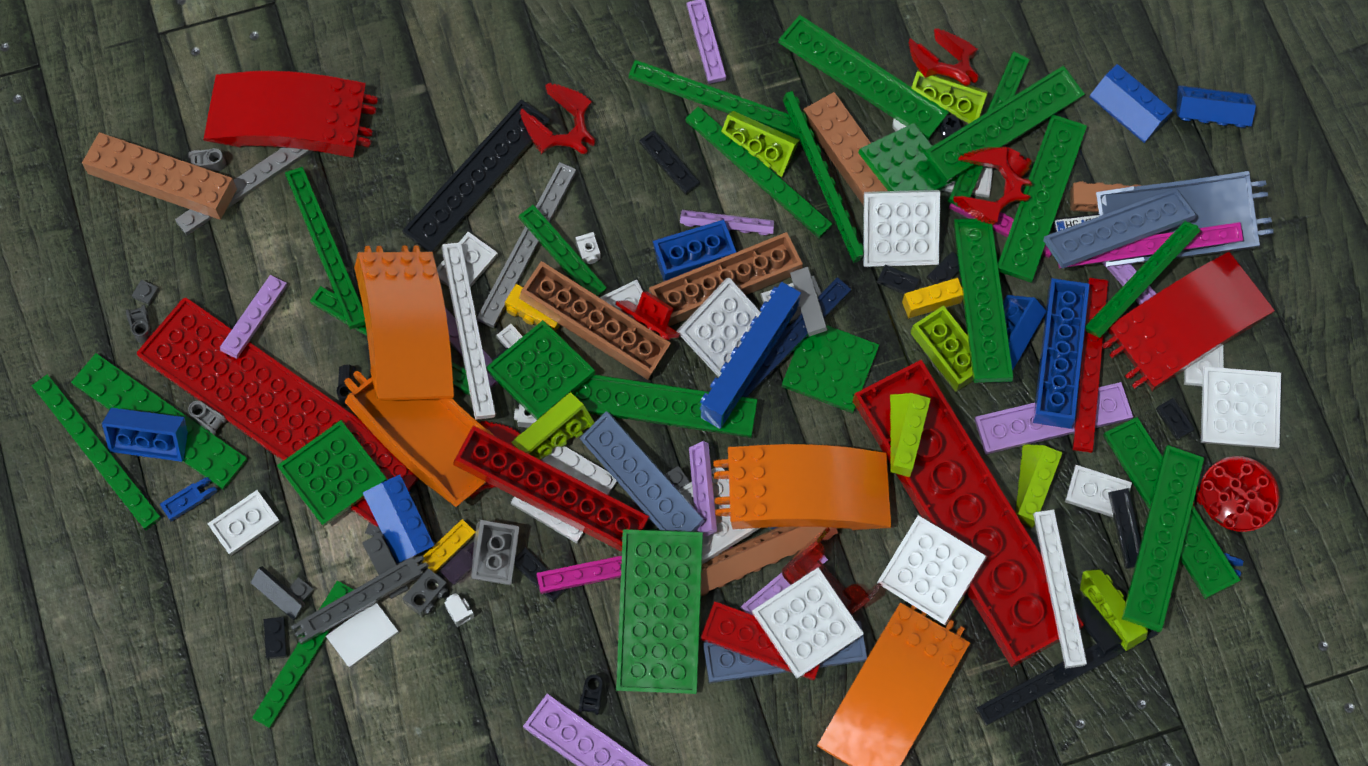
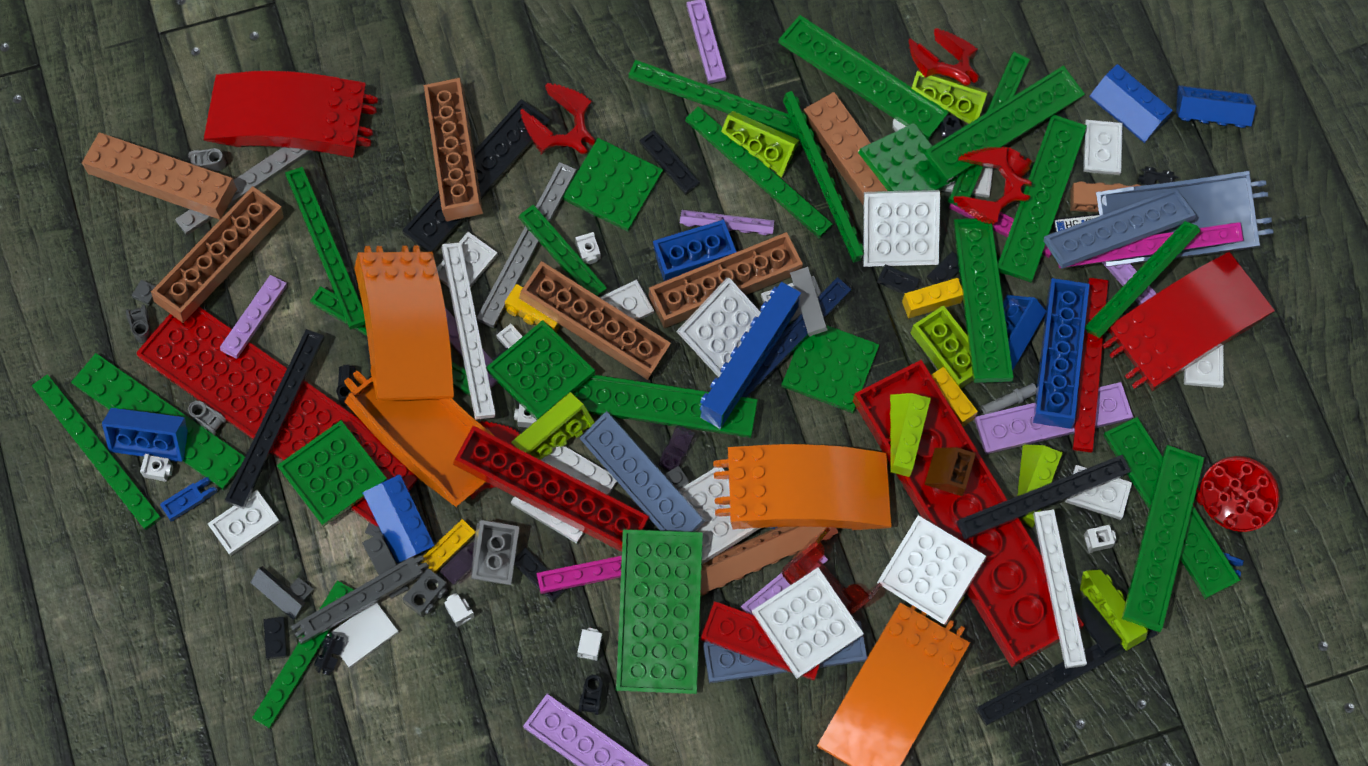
red bracket [615,292,680,340] -> none
lavender plate [689,441,717,538] -> none
black tile [1108,488,1141,569] -> none
black plate [1156,398,1195,441] -> none
white plate [1201,367,1281,449] -> none
none -> white brick [140,454,173,482]
none -> nougat brick [151,186,284,323]
none -> black plate [225,329,325,509]
none -> black hinge [314,632,345,676]
none -> nougat brick [424,78,483,221]
none -> green plate [563,138,663,232]
none -> white brick [577,628,602,661]
none -> clear purple slope [658,425,695,471]
none -> reddish brown slope [924,447,976,496]
none -> yellow brick [931,367,978,427]
none -> black plate [956,455,1131,540]
none -> light grey pin [981,383,1037,415]
none -> white tile [1083,120,1122,175]
none -> white brick [1083,525,1116,553]
none -> black hinge [1138,166,1178,185]

